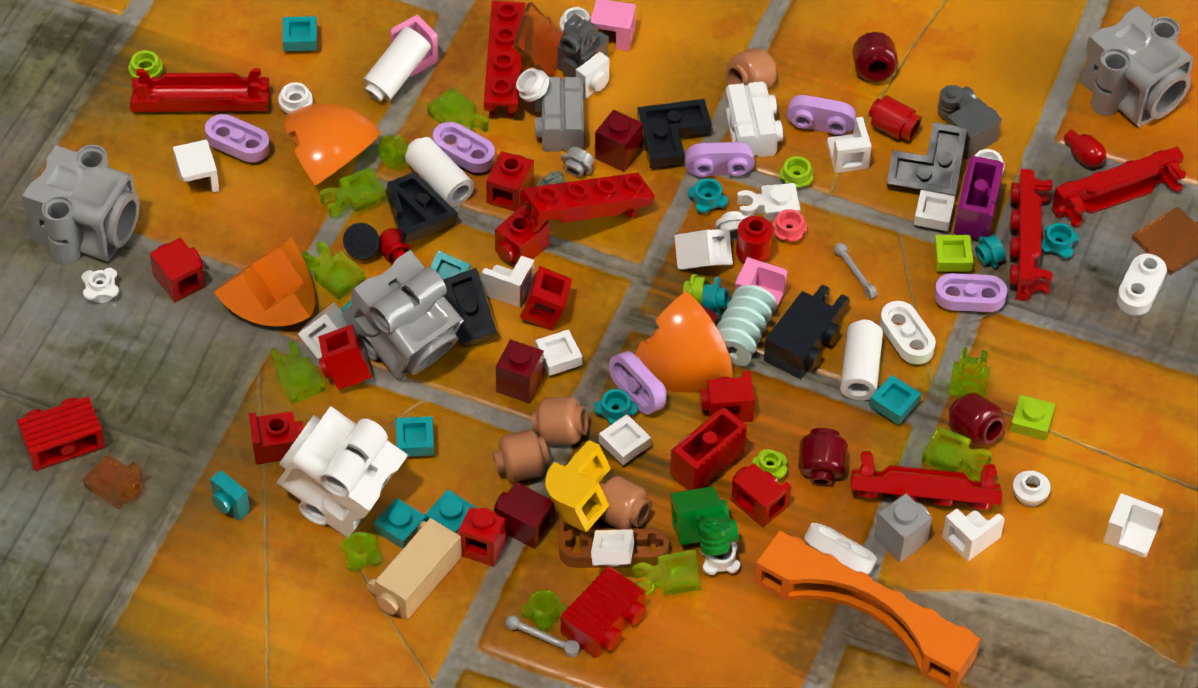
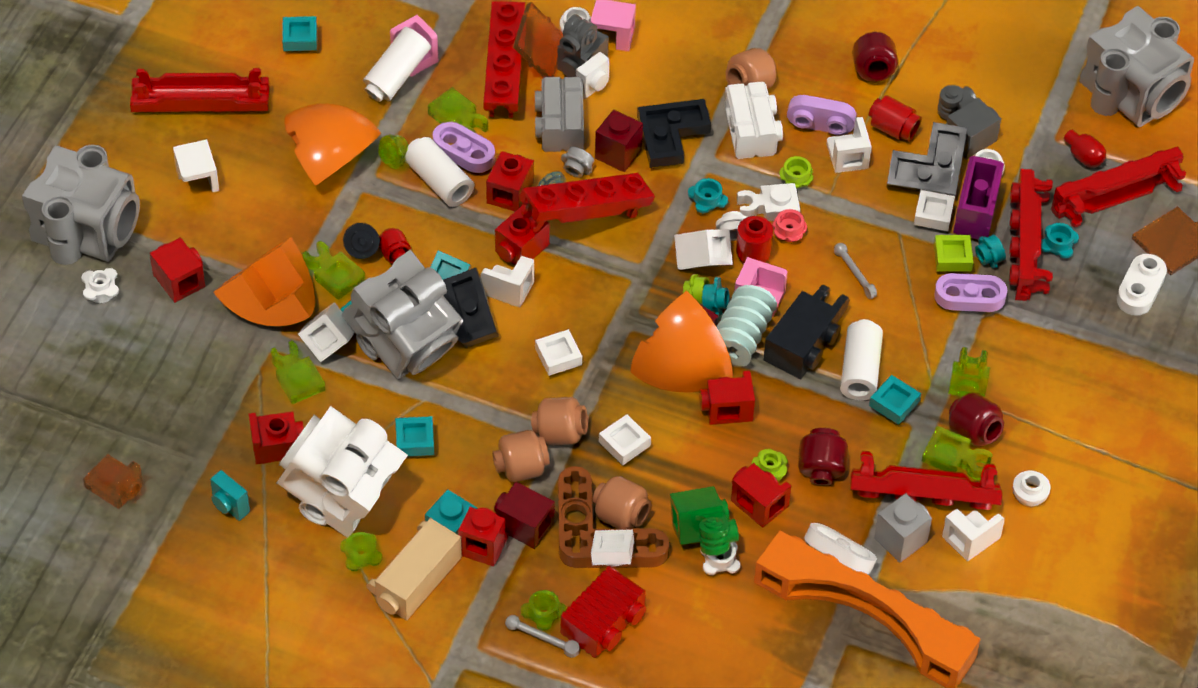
red brick [17,396,105,471] -> none
lime plate [128,50,163,78] -> none
lavender plate [205,114,270,162] -> none
white plate [278,82,313,114] -> none
red brick [318,324,372,390] -> none
clear neon green plate [319,167,386,217] -> none
teal plate [373,498,427,549] -> none
black wing [385,172,458,245] -> none
dark red brick [496,339,544,404] -> none
white plate [516,68,549,102] -> none
red brick [519,266,572,331] -> none
yellow brick [545,440,611,532] -> none
teal plate [594,389,638,425] -> none
lavender plate [609,351,667,415] -> none
clear neon green plate [632,550,701,596] -> none
red brick [669,407,747,490] -> none
lavender plate [684,142,755,177] -> none
white plate [880,301,936,364] -> none
lime plate [1010,394,1056,441] -> none
white panel [1103,493,1163,557] -> none

